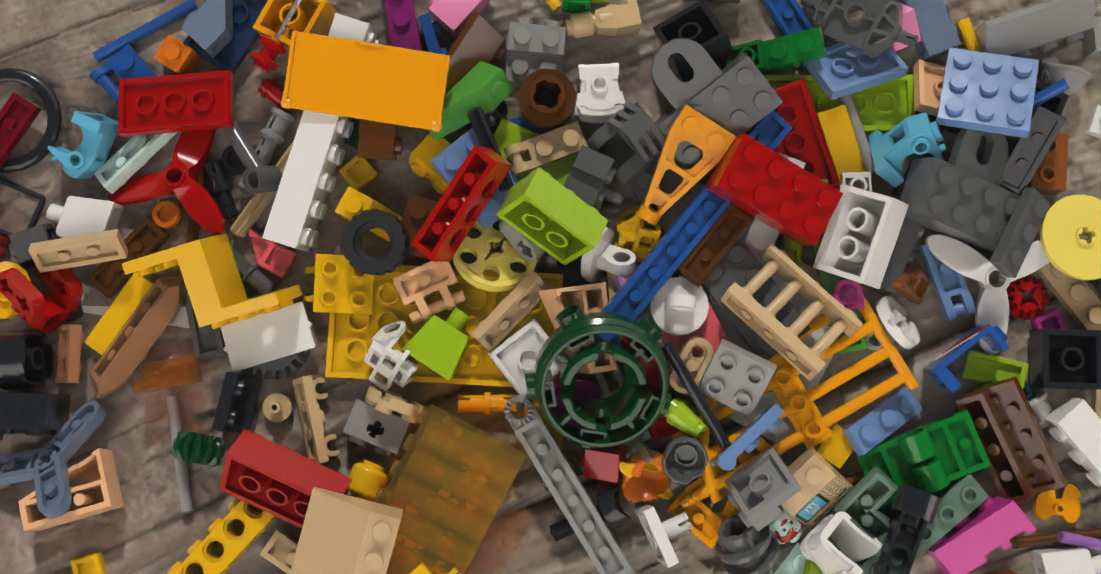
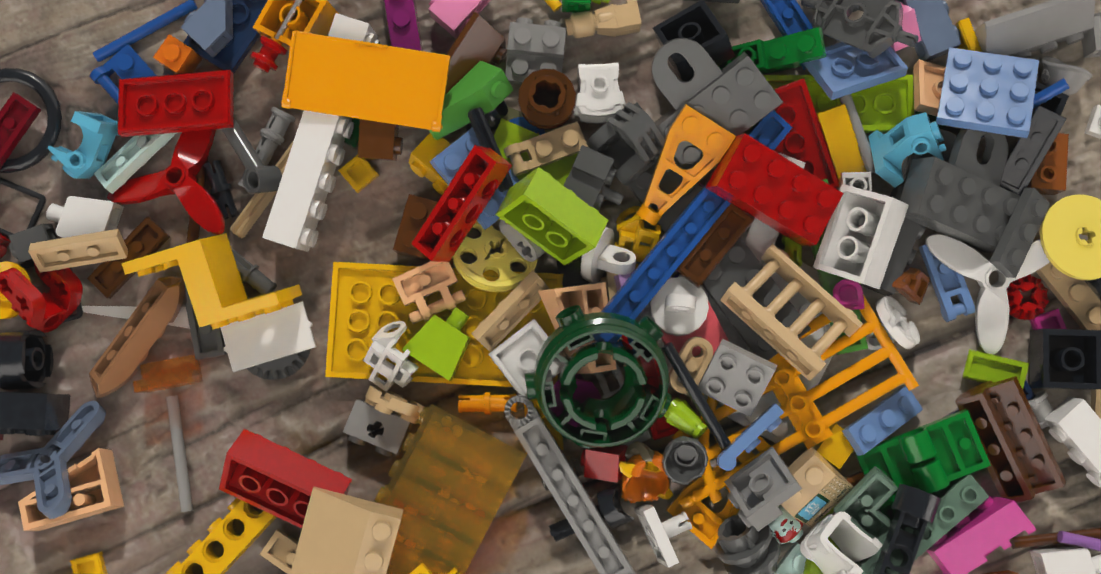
nougat plate [55,324,84,383] -> none
yellow tile [84,272,154,355] -> none
orange tile [152,200,183,230] -> none
dark green gear [172,430,225,467] -> none
black bracket [212,371,262,434] -> none
black tile [221,146,246,174] -> none
coral tile [248,229,298,279] -> none
red pin [258,78,290,112] -> none
tan tile [262,393,294,422] -> none
tan plate [292,375,340,463] -> none
yellow plate [303,254,374,315] -> none
yellow slope [335,186,402,242] -> none
black tyre [341,209,410,275] -> none
yellow head [348,459,388,502] -> none
blue plate [418,13,447,55] -> none
blue panel [924,324,1010,393] -> none
light orange piece [1033,483,1081,523] -> none

